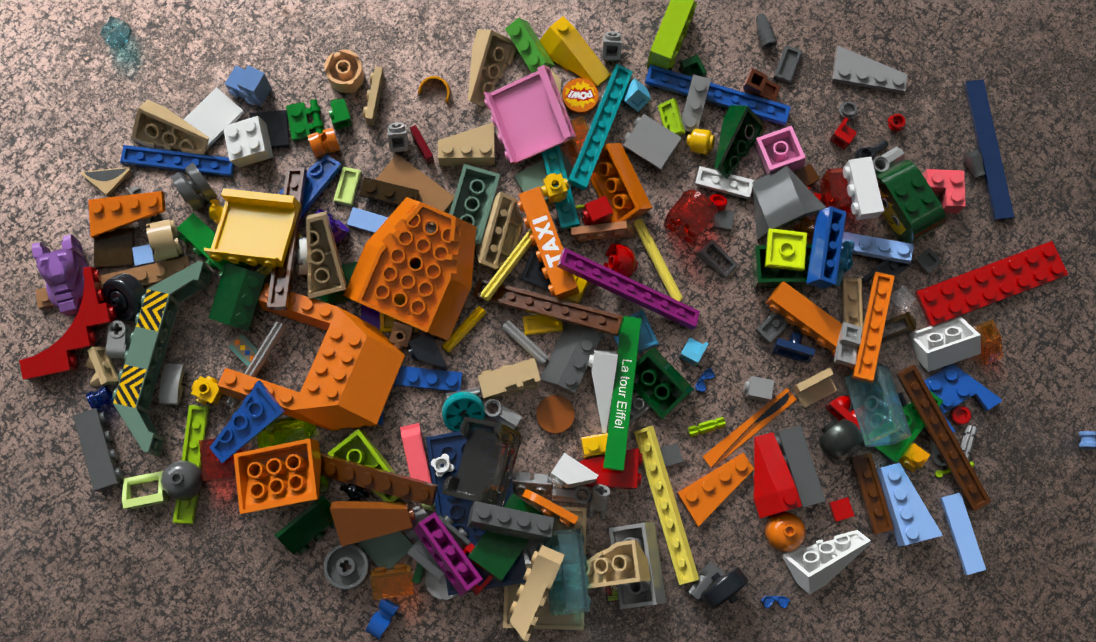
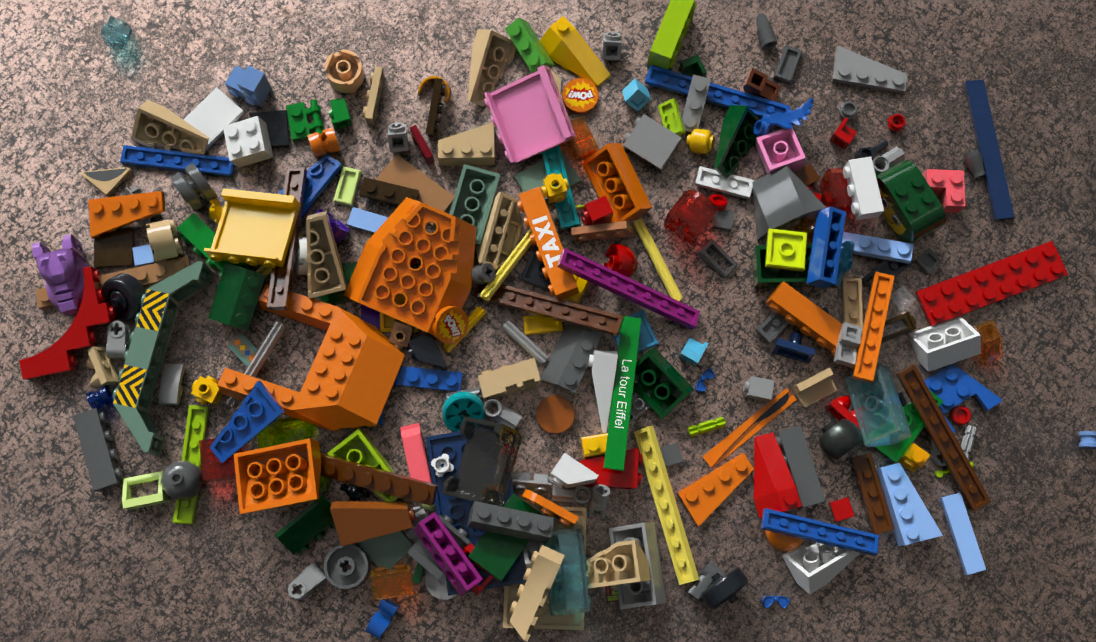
teal plate [567,64,633,191] -> none
none -> light grey piece [288,562,327,600]
none -> dark brown plate [425,78,447,137]
none -> tile [432,306,469,344]
none -> dark grey wheel [471,263,496,285]
none -> blue plant [754,98,814,137]
none -> blue tile [761,508,879,556]

